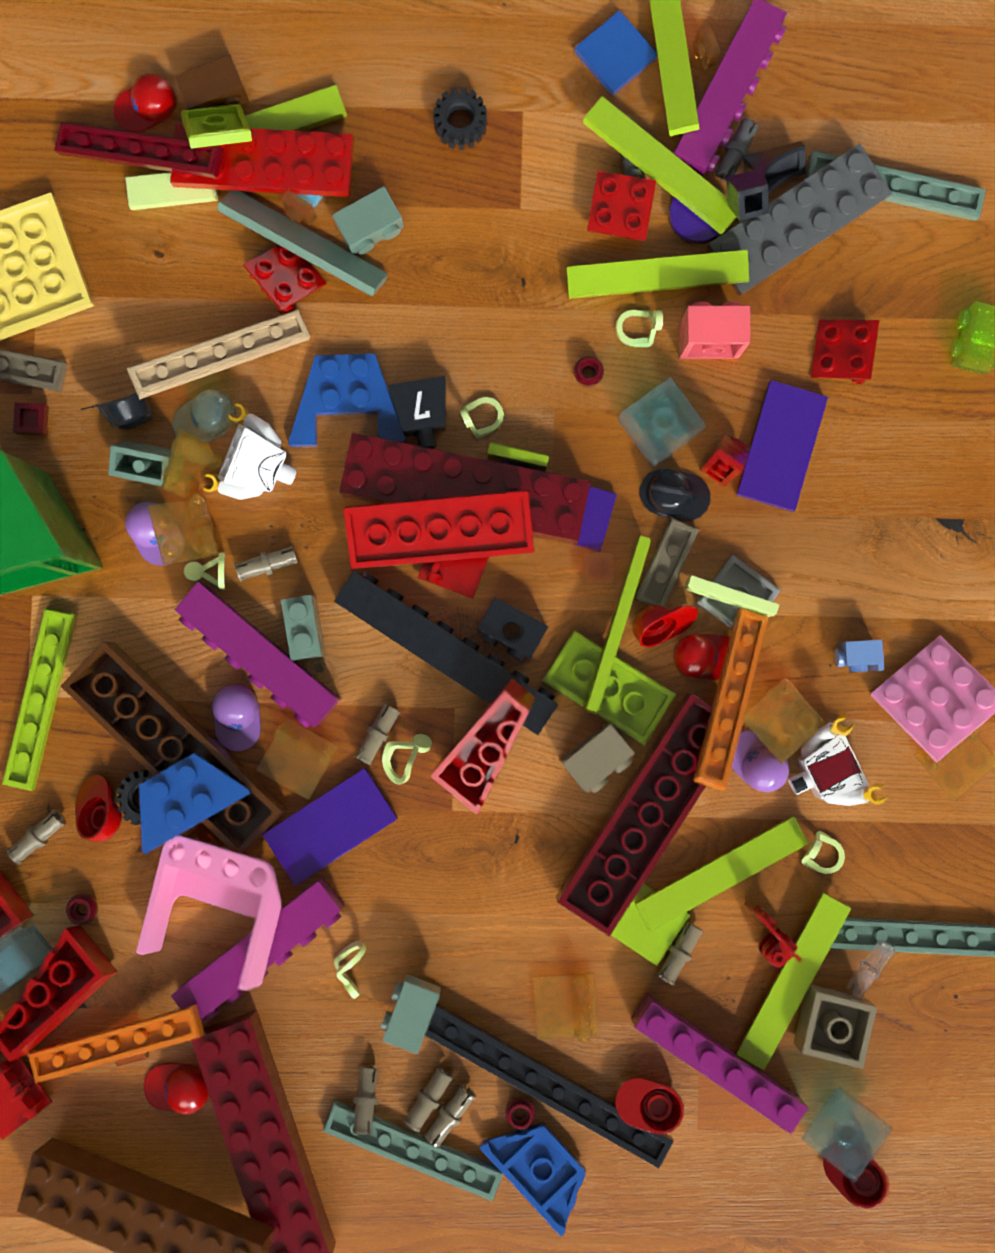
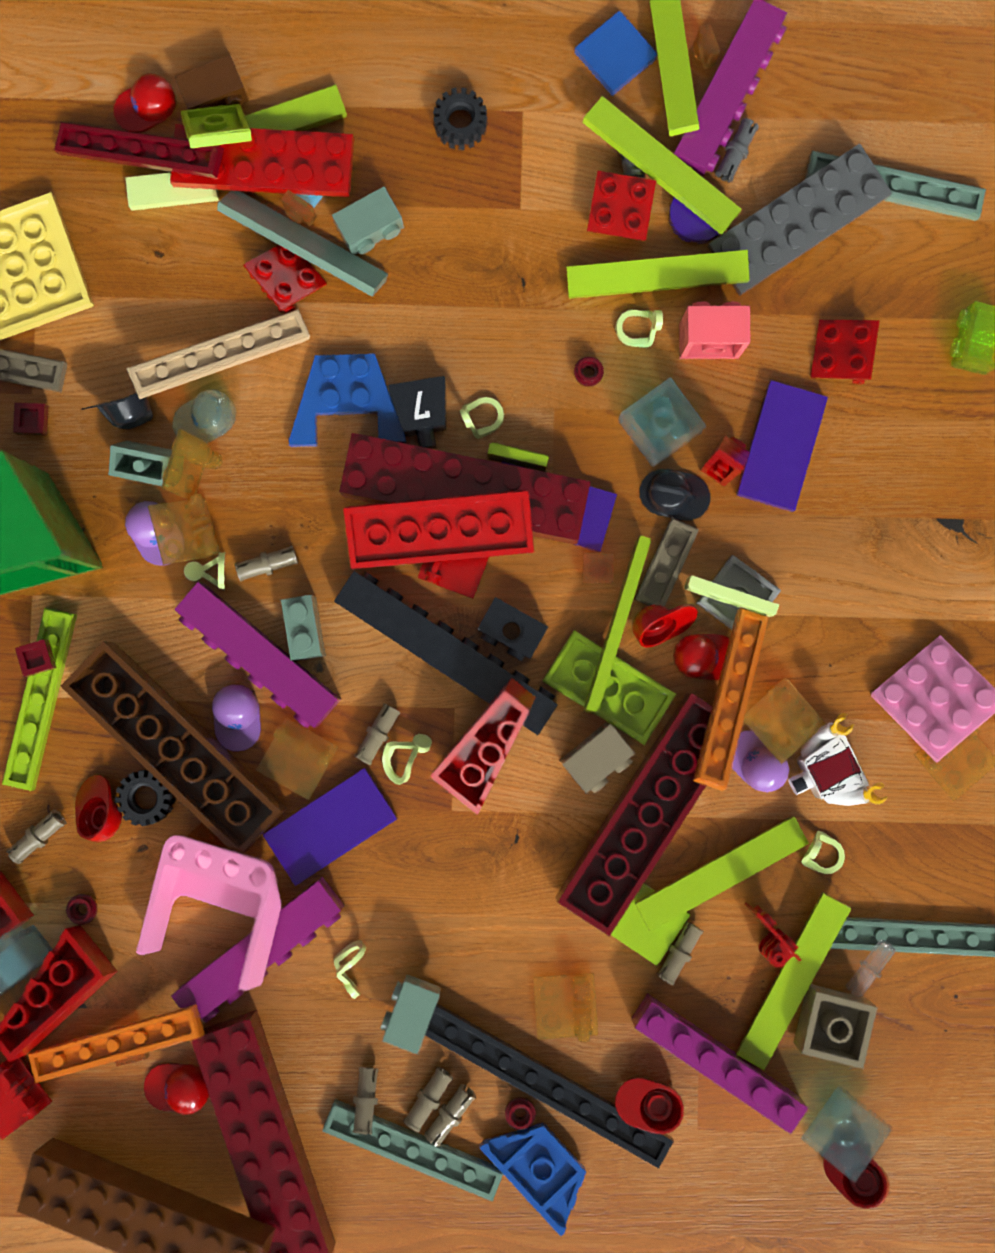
blue wing [139,753,252,854] -> none
white torso [202,403,296,500] -> none
black arch [726,141,806,221] -> none
medium blue brick [834,640,884,672] -> none
none -> dark red plate [15,639,57,677]

